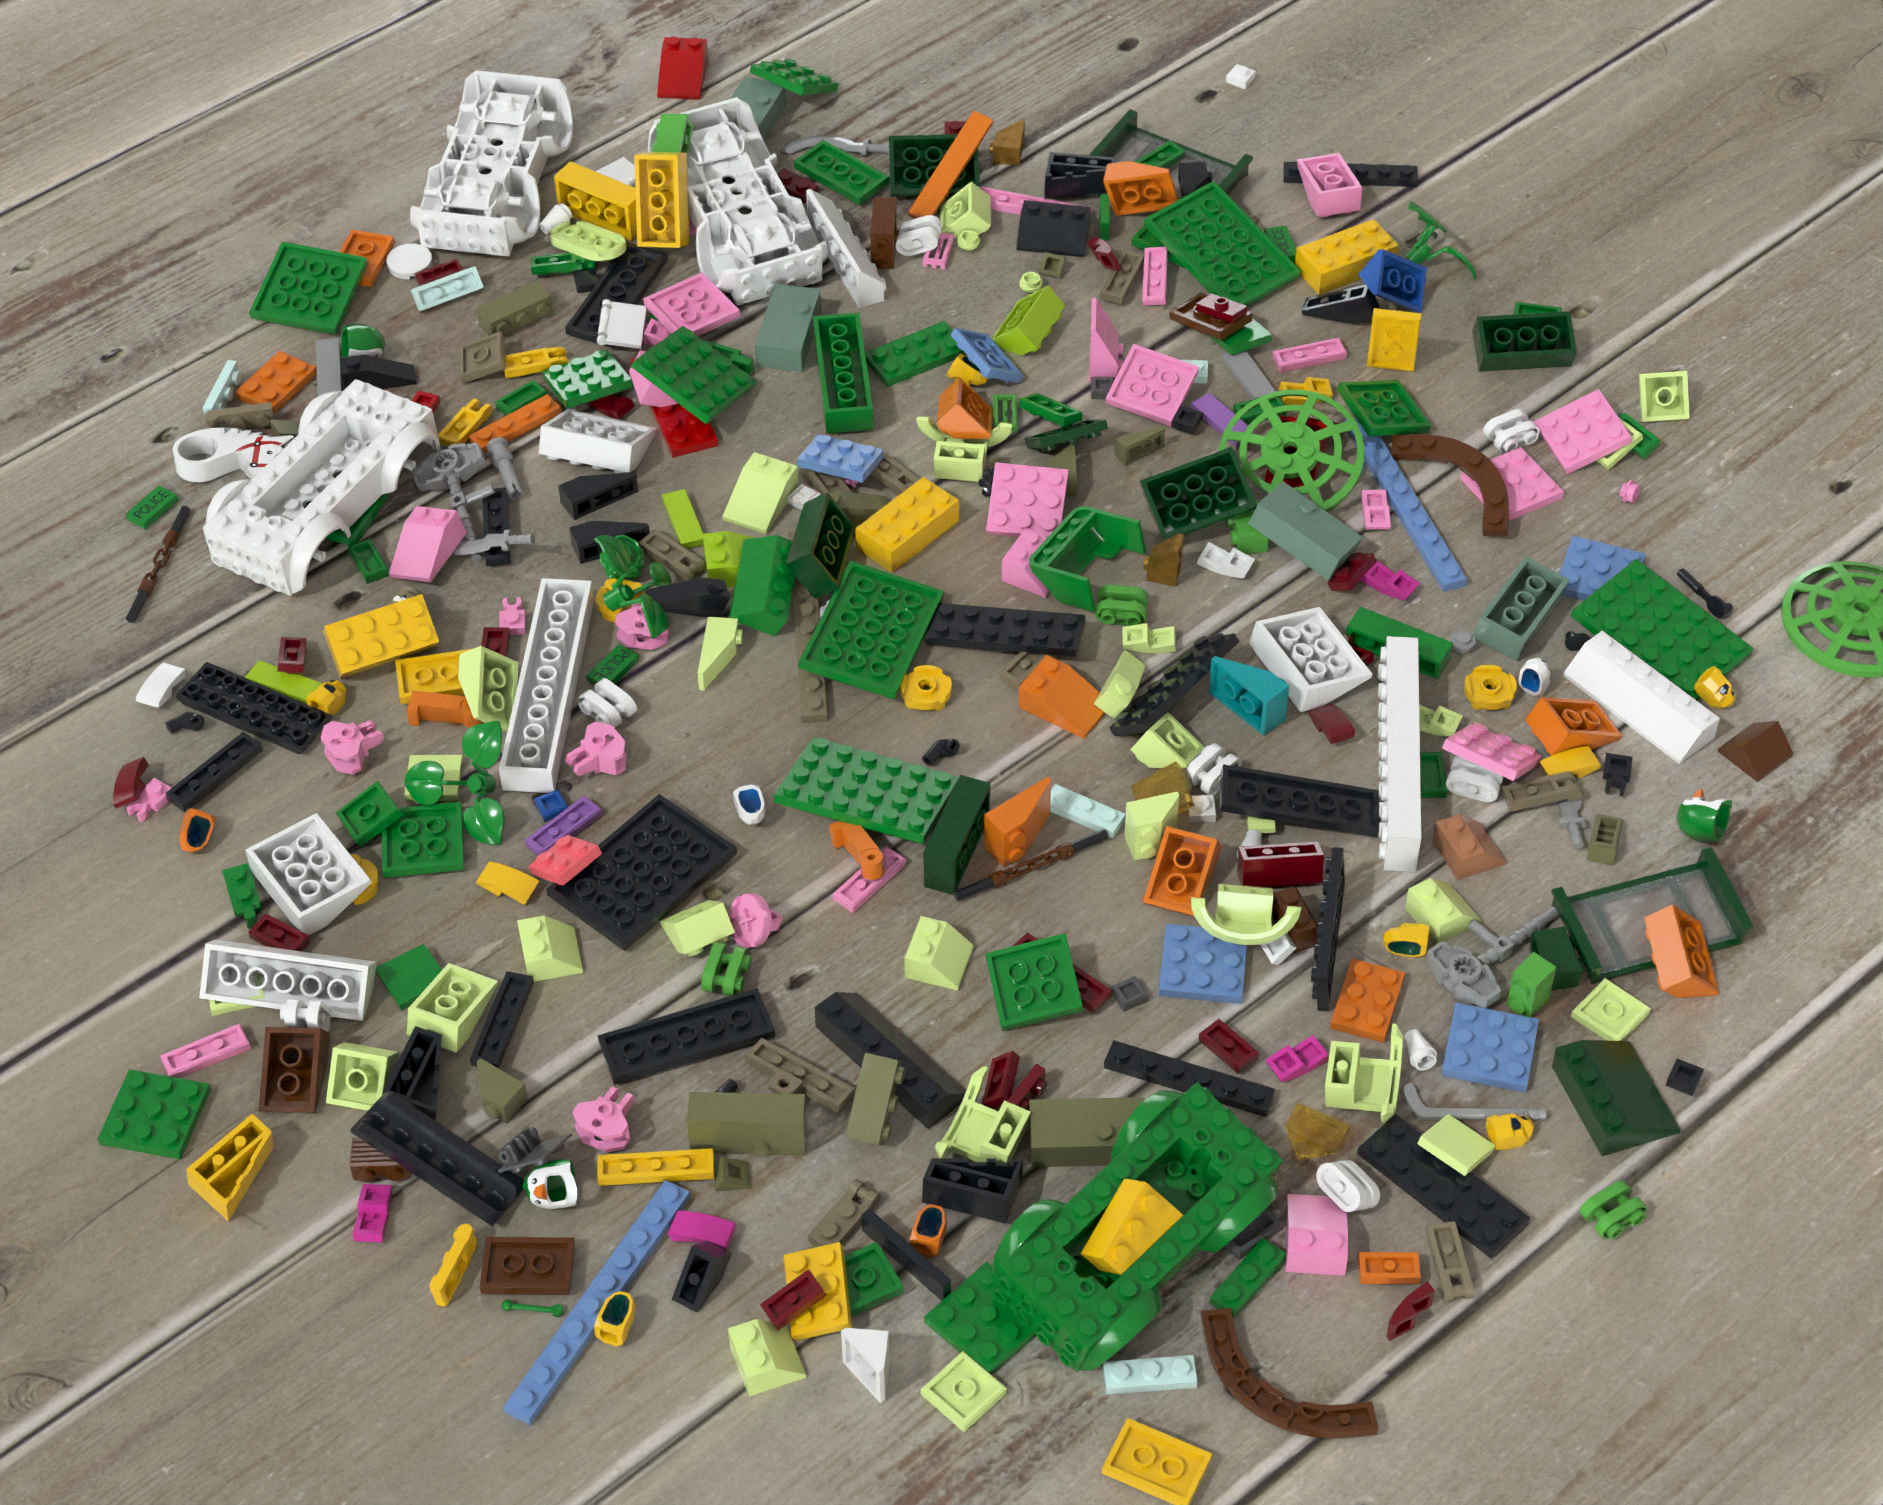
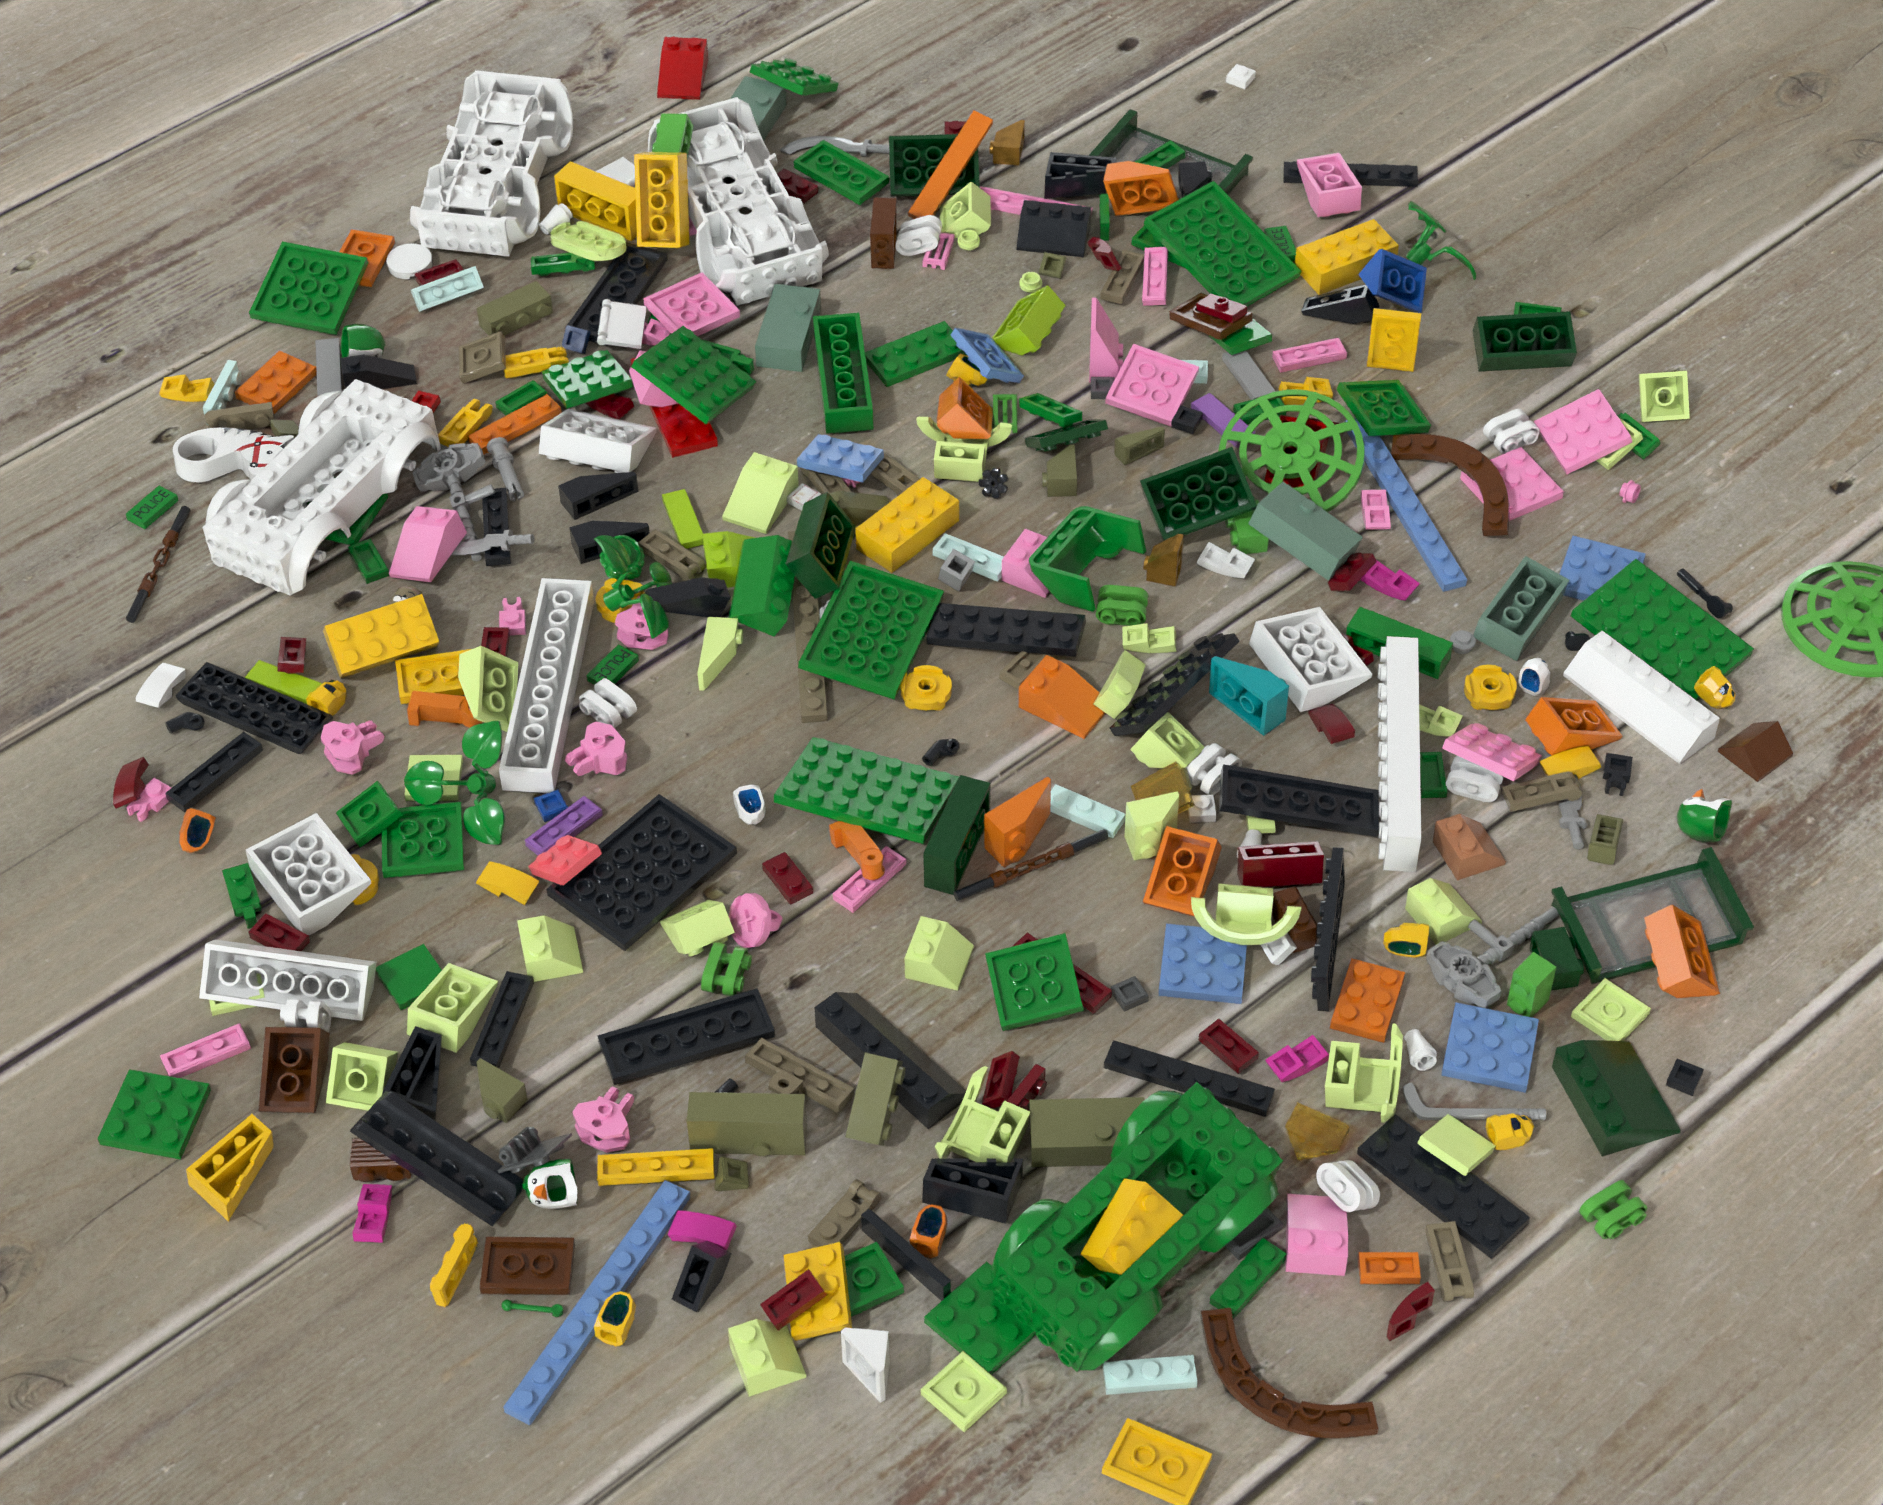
black tile [573,269,598,293] -> none
white slope [806,189,886,308] -> none
bright pink plate [986,462,1069,537] -> none
none -> yellow slope [159,374,215,402]
none -> dark blue tile [561,325,591,354]
none -> dark red plate [762,852,813,905]
none -> light aqua plate [933,533,1004,582]
none -> light grey brick [938,549,975,592]

